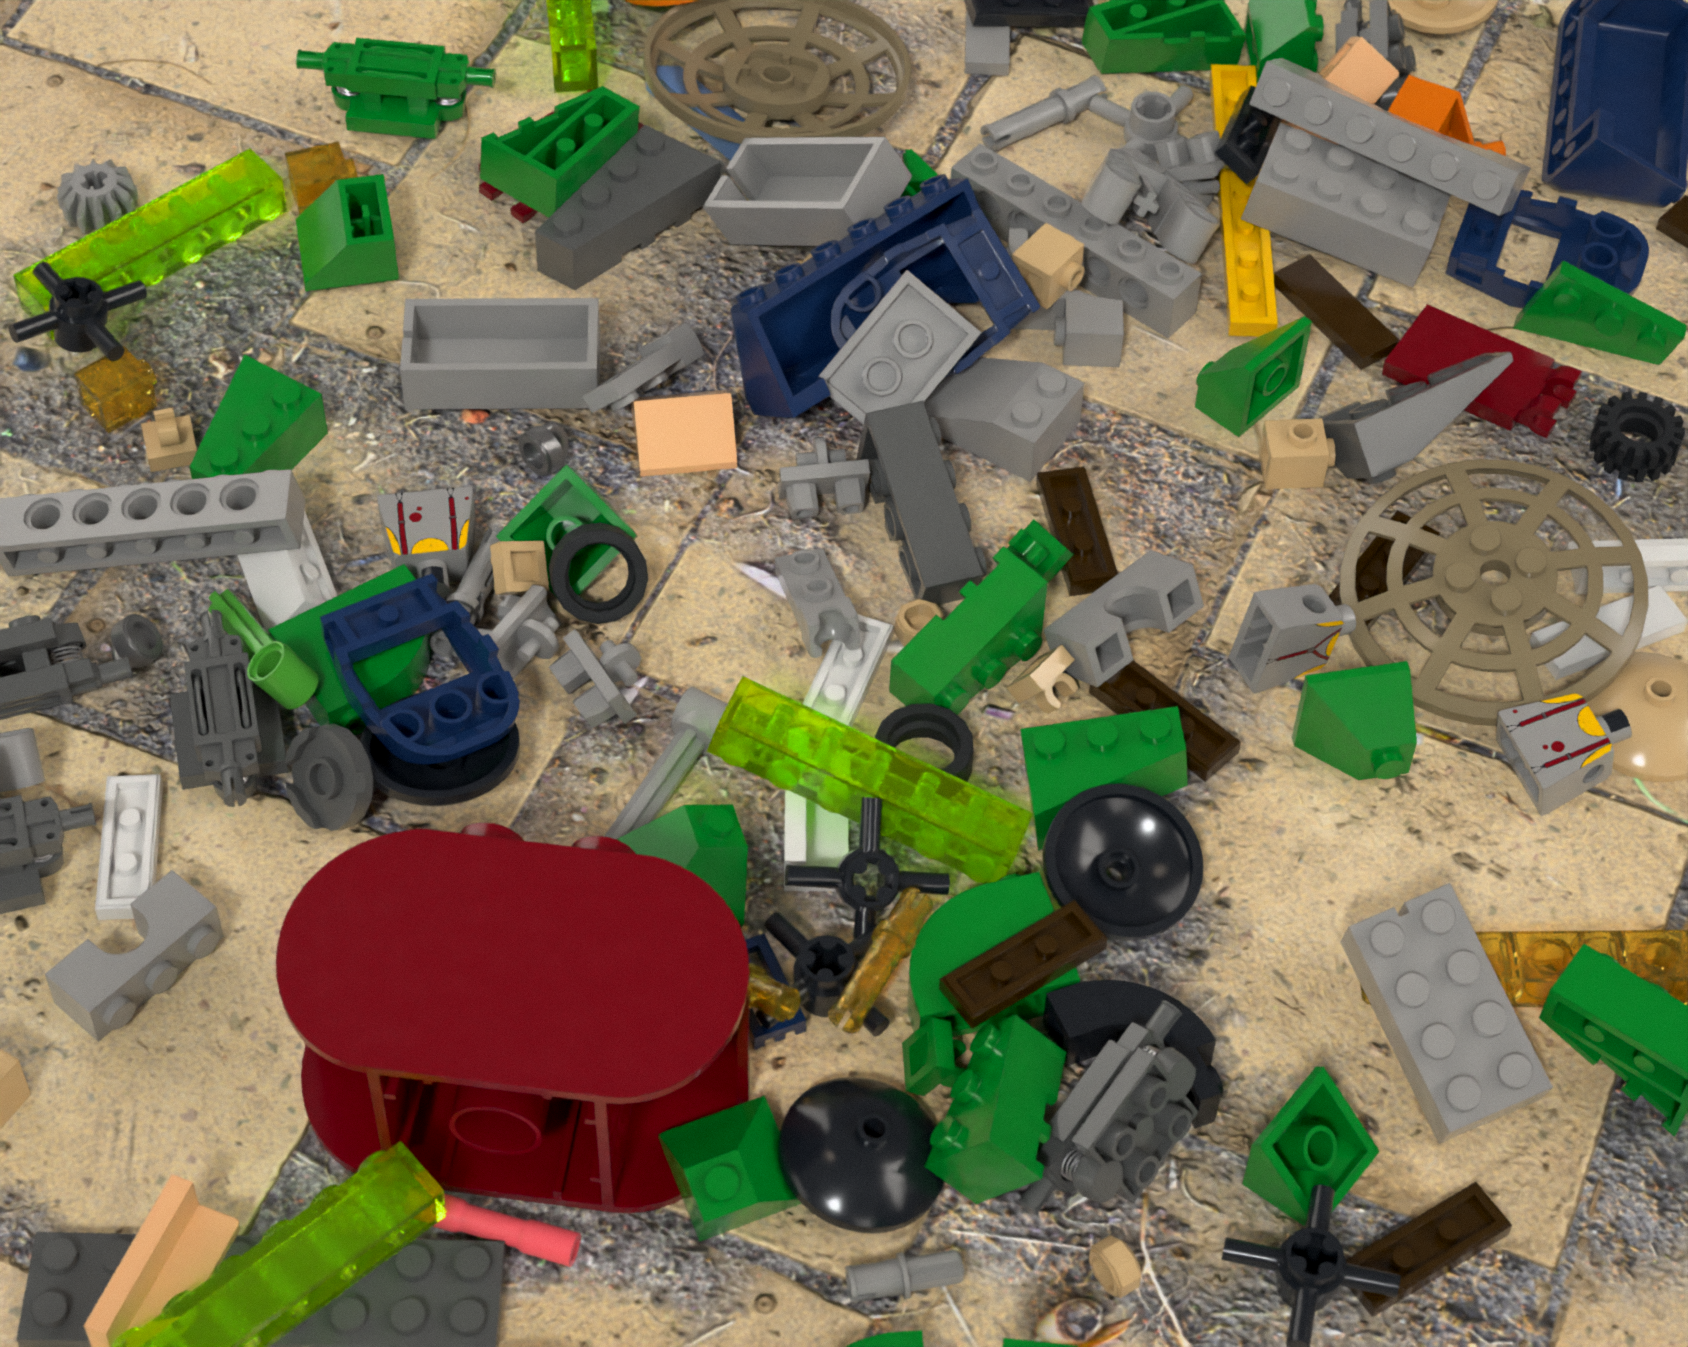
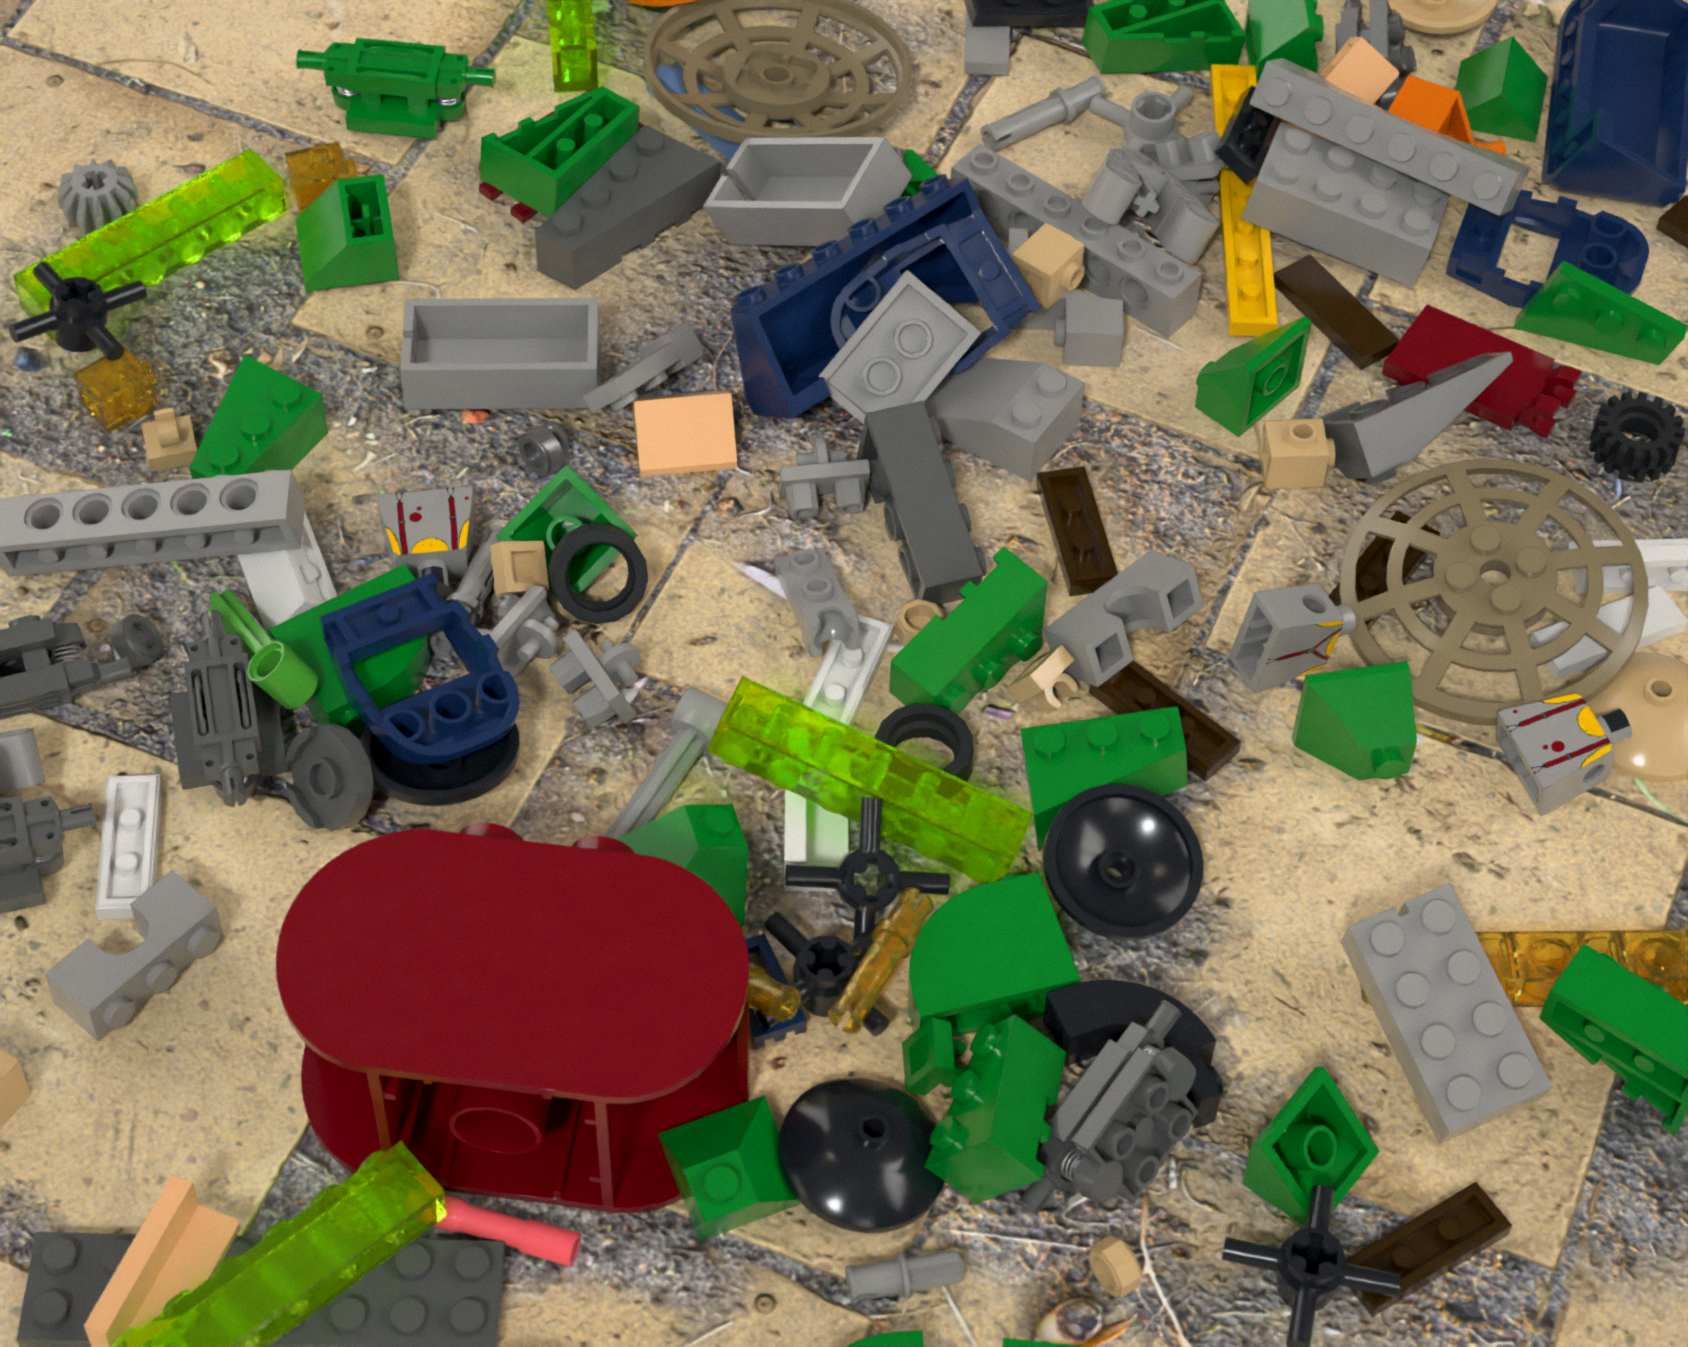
dark brown tile [939,900,1108,1029] -> none
green tile [1007,519,1073,583] -> none
none -> green slope [1455,36,1548,142]

